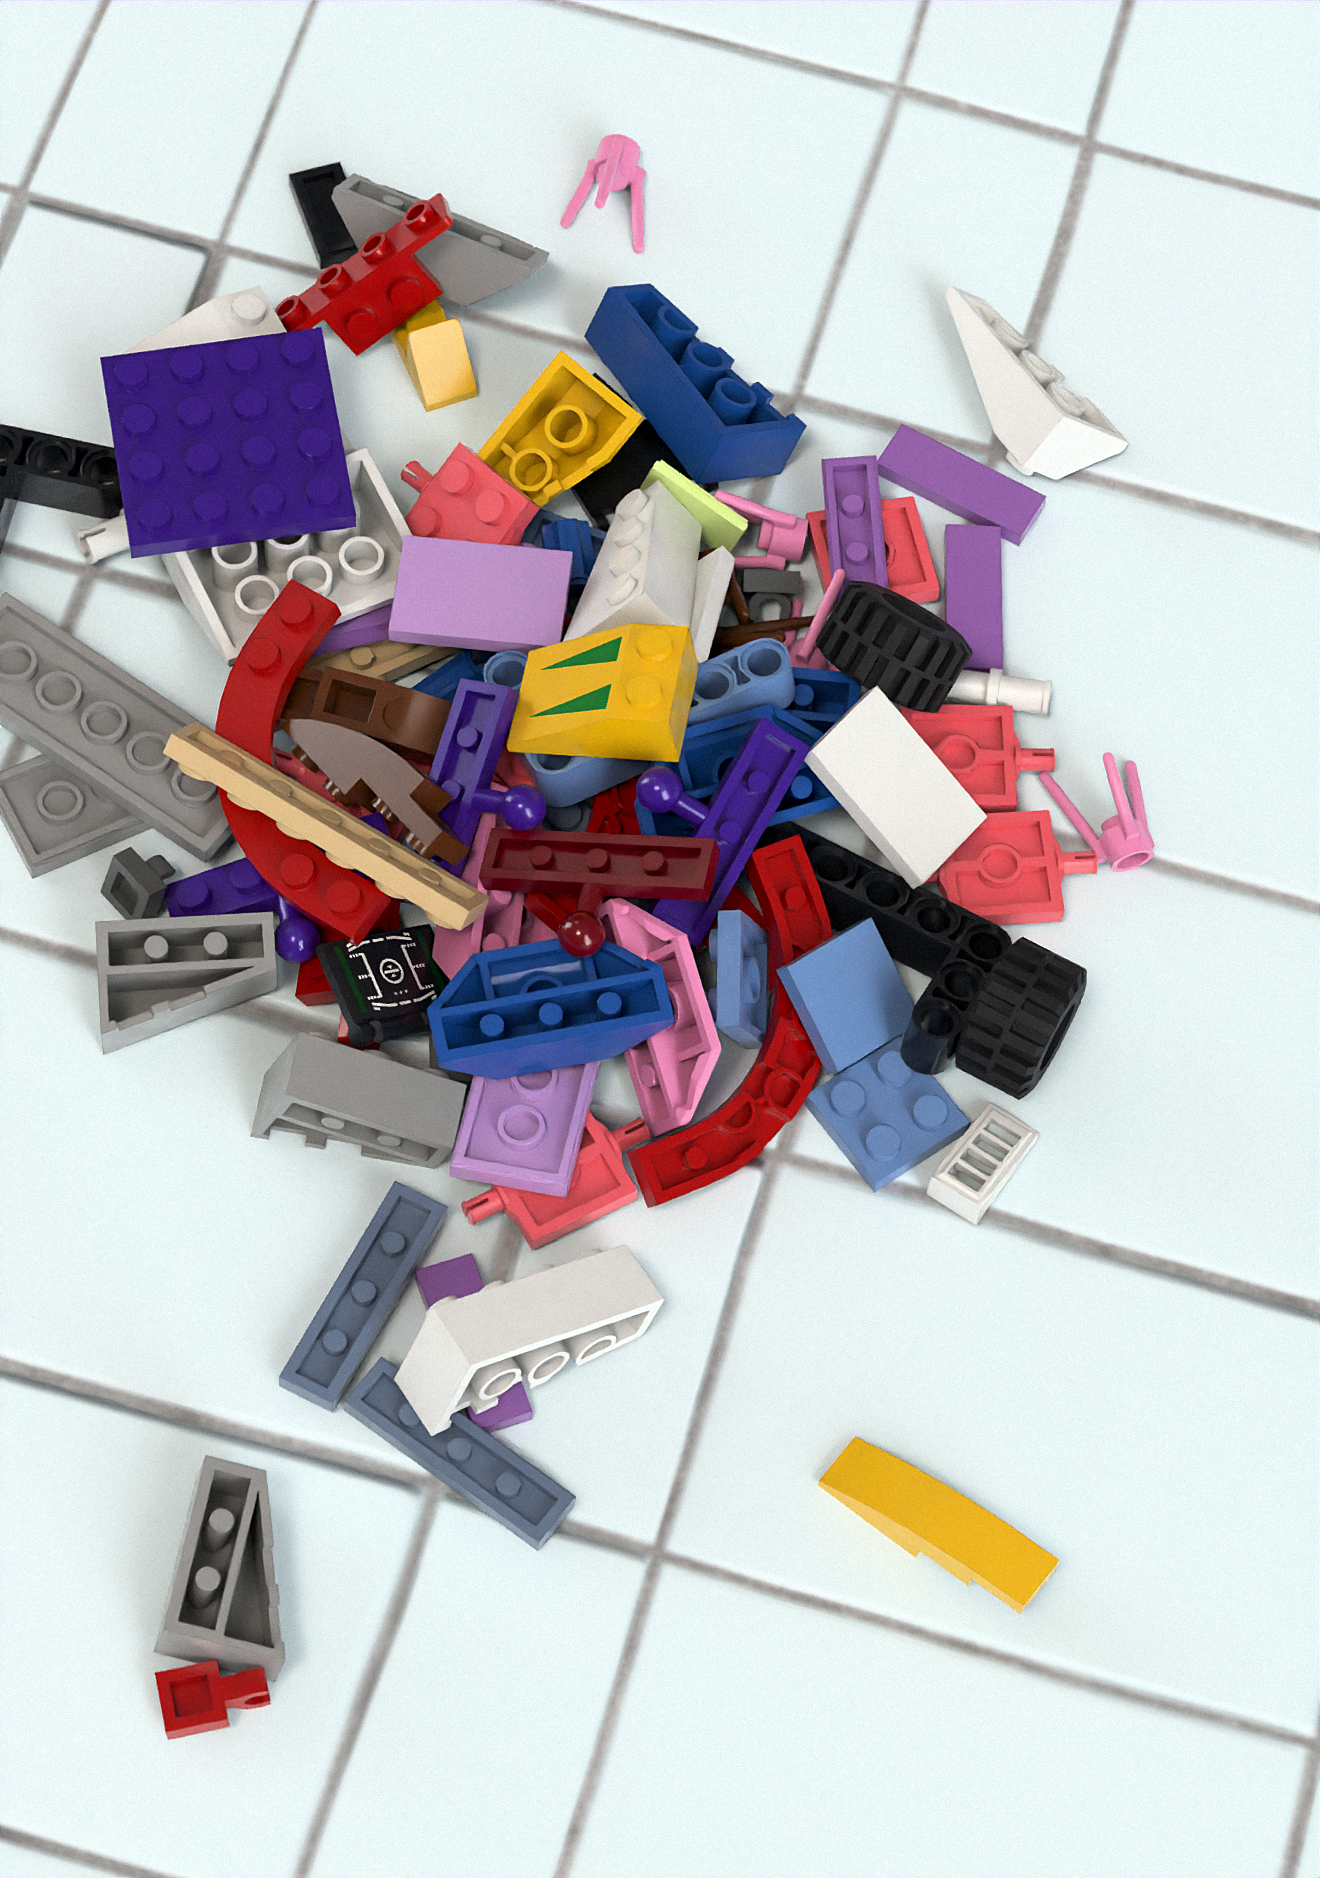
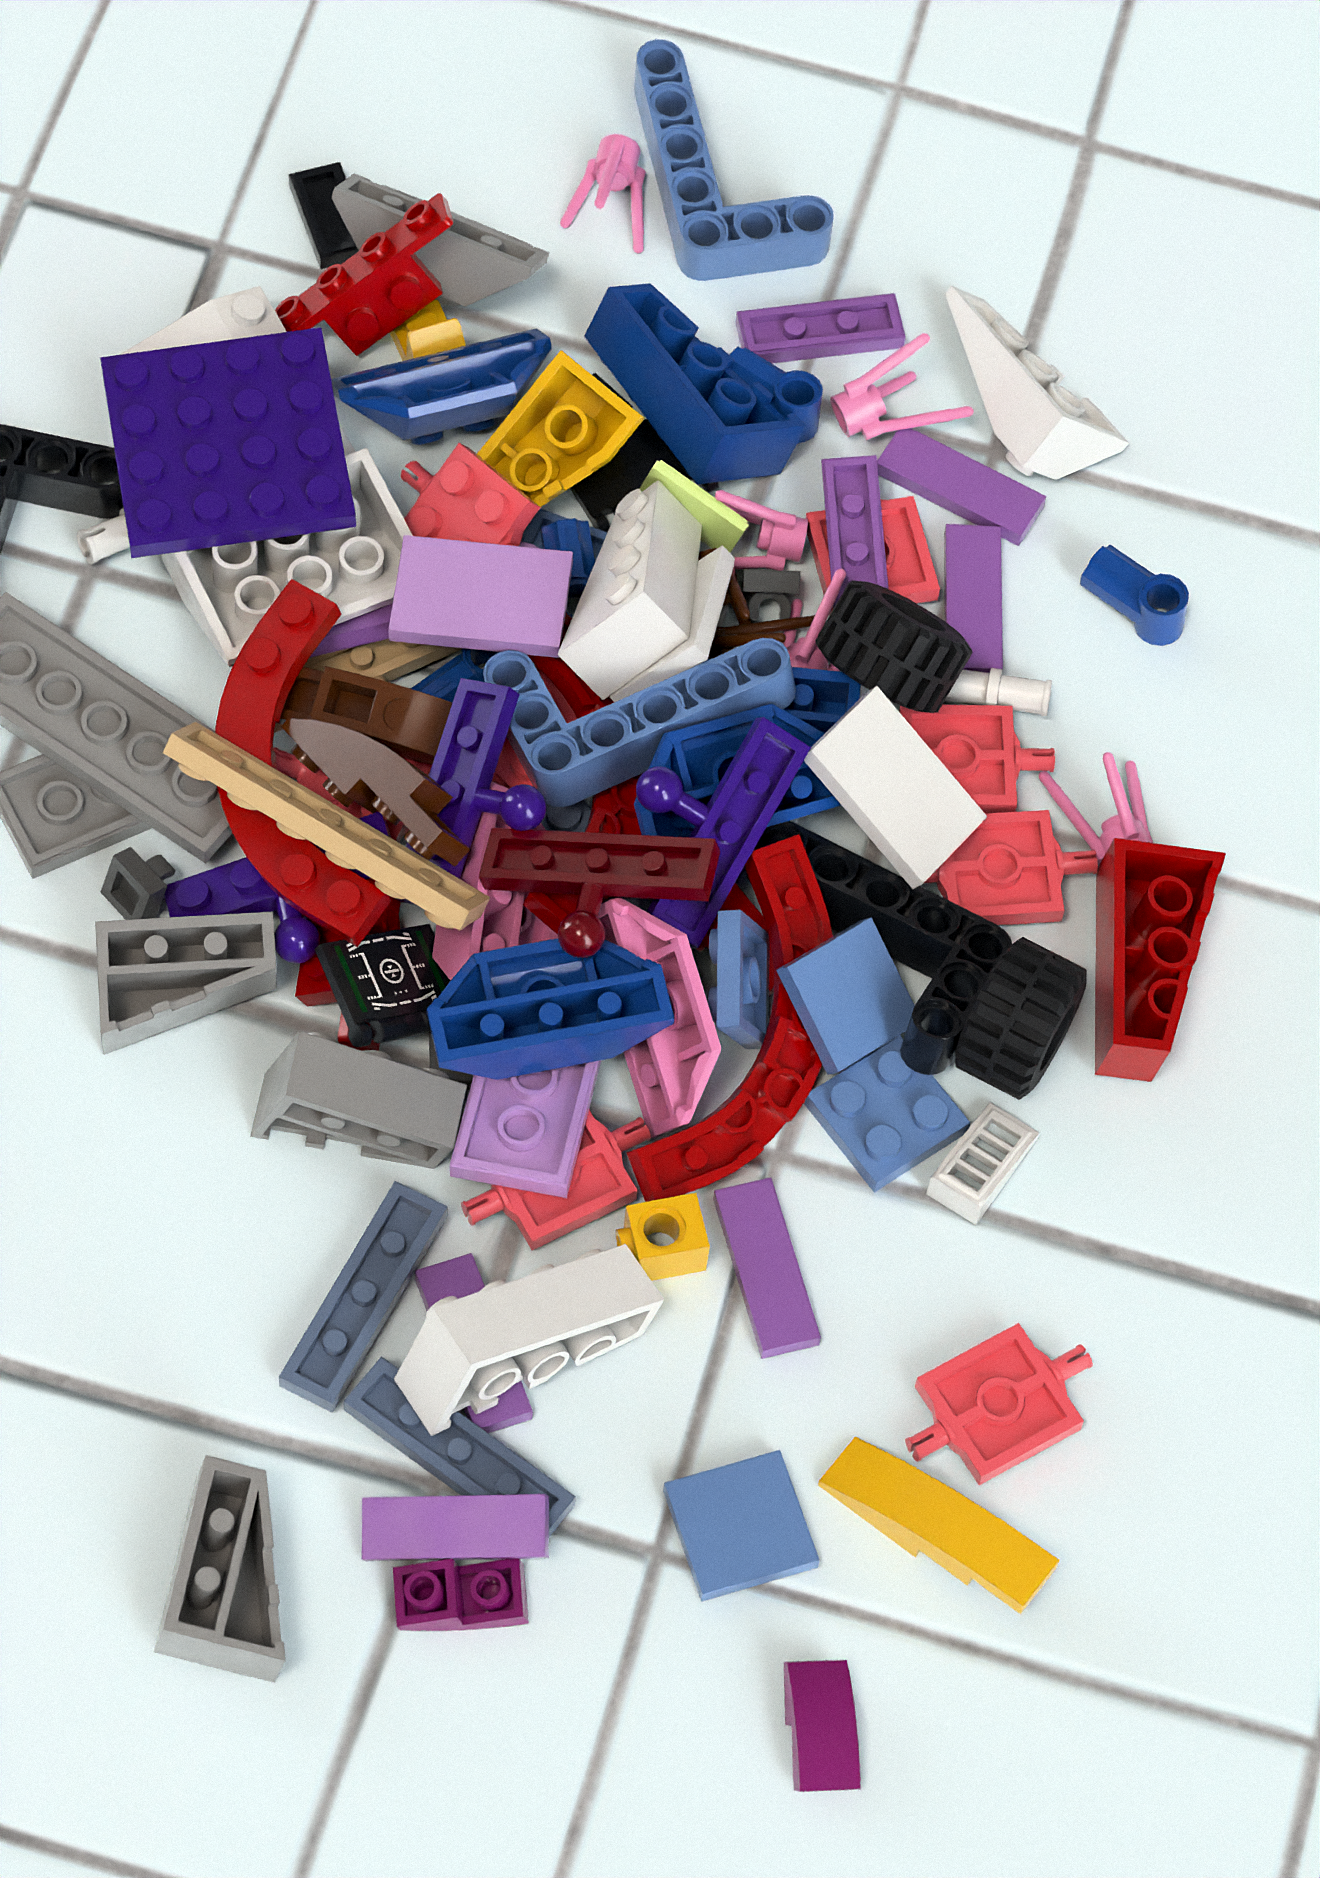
red plate [155,1660,271,1740] -> none
yellow slope [507,623,699,762] -> none
none -> blue wedge [331,328,552,444]
none -> medium lavender tile [362,1494,549,1561]
none -> magenta slope [393,1558,529,1631]
none -> yellow brick [615,1193,710,1281]
none -> medium blue beam [634,39,834,281]
none -> medium blue tile [663,1450,820,1602]
none -> medium lavender tile [713,1177,821,1359]
none -> blue piece [729,346,823,444]
none -> medium lavender tile [735,293,906,363]
none -> magenta slope [783,1659,861,1792]
none -> bright pink plant [830,333,974,440]
none -> coral plate [905,1323,1093,1485]
none -> blue piece [1080,544,1189,646]
none -> red wedge [1095,838,1226,1082]

